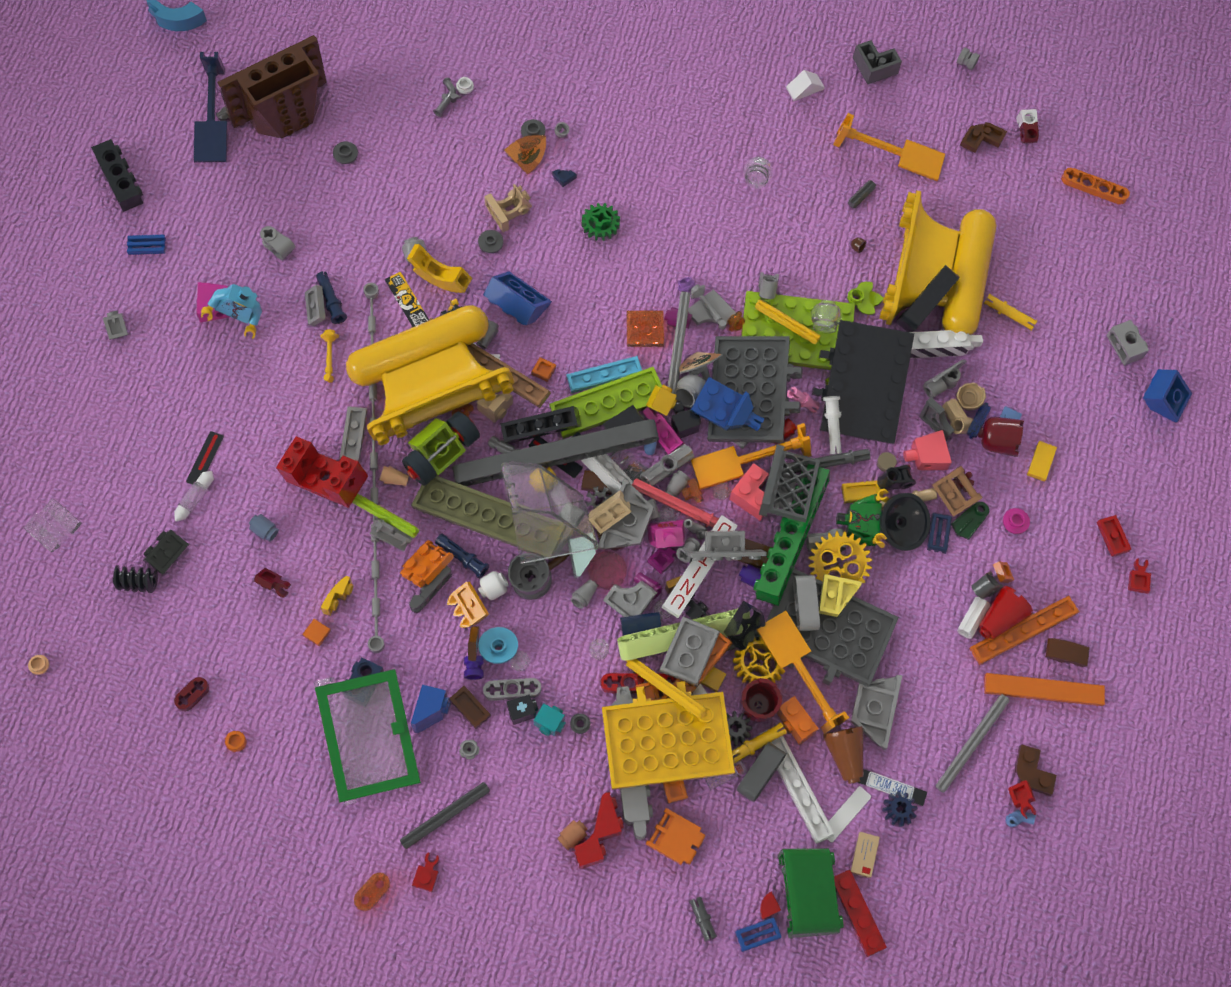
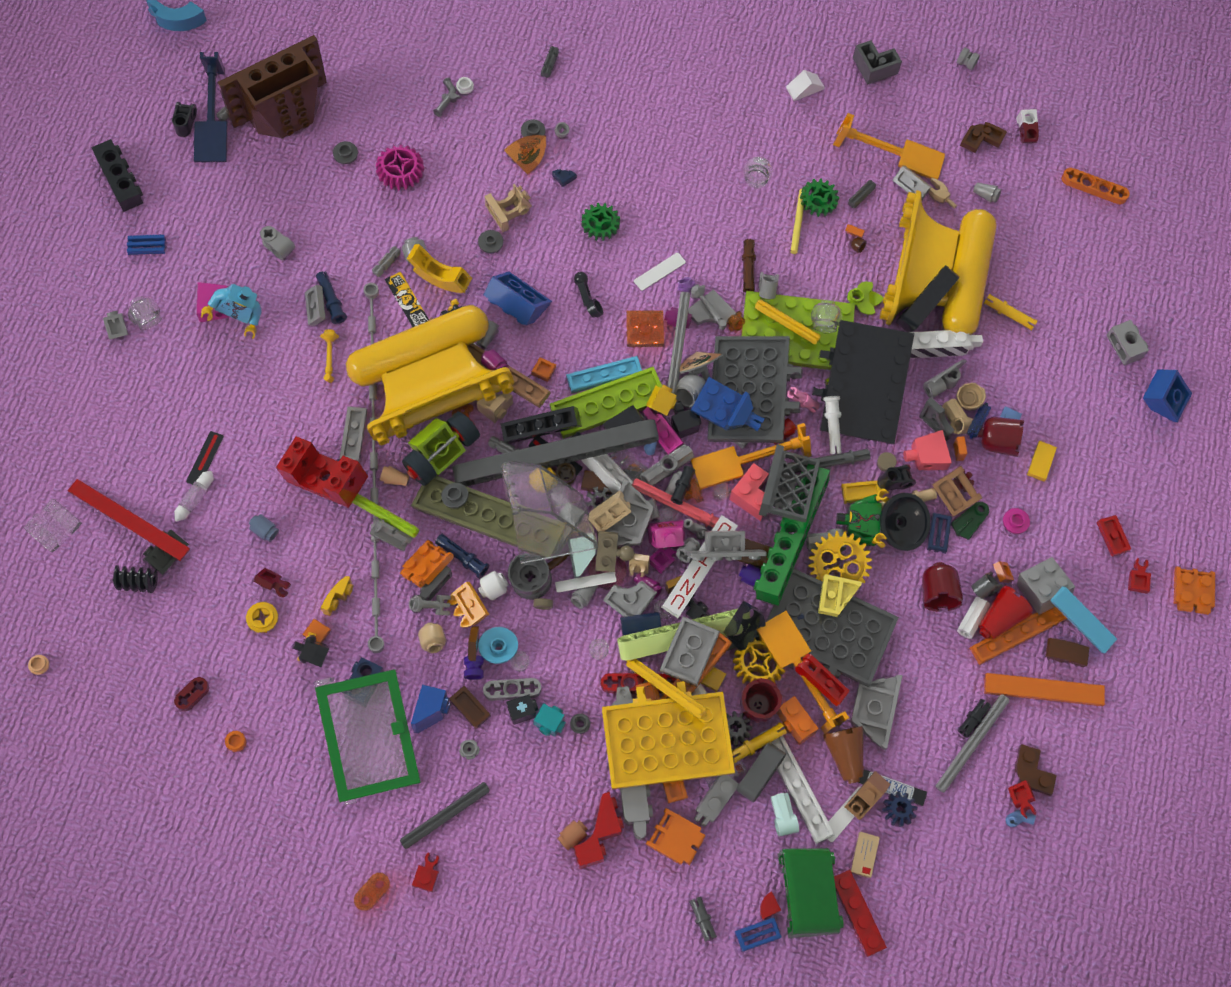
light grey beam [793,575,820,631] -> none
none -> red piece [67,479,190,561]
none -> clear piece [128,296,162,331]
none -> black piece [172,102,197,137]
none -> yellow gear [246,602,278,633]
none -> black piece [292,632,329,667]
none -> light grey axle [372,246,401,277]
none -> dark pink gear [375,144,424,191]
none -> light grey hinge [409,595,451,615]
none -> tan head [418,623,446,653]
none -> dark grey piece [441,483,469,509]
none -> magenta brick [481,349,509,370]
none -> dark tan tile [533,598,553,610]
none -> dark grey axle [541,46,559,78]
none -> white sticker [555,572,617,593]
none -> dark brown wheel [556,463,576,487]
none -> black piece [574,272,604,318]
none -> dark tan plate [595,531,634,572]
none -> tan tile [629,553,650,577]
none -> white sticker [634,253,686,291]
none -> black pin [671,466,695,505]
none -> light grey hinge [694,775,739,827]
none -> reddish brown pin [742,239,756,293]
none -> light aqua piece [771,793,799,837]
none -> light yellow bar [790,189,804,254]
none -> red plate [795,654,850,706]
none -> green gear [800,178,839,217]
none -> medium nougat slope [844,771,891,820]
none -> orange tile [845,224,865,238]
none -> light grey plate [893,166,932,200]
none -> dark red cylinder [922,562,963,612]
none -> tan hand [928,178,957,209]
none -> orange tile [953,436,968,461]
none -> black pin [957,699,991,738]
none -> light grey cone [973,182,1001,203]
none -> light grey brick [1017,557,1075,614]
none -> medium azure tile [1050,586,1117,654]
none -> orange plate [1173,566,1215,615]

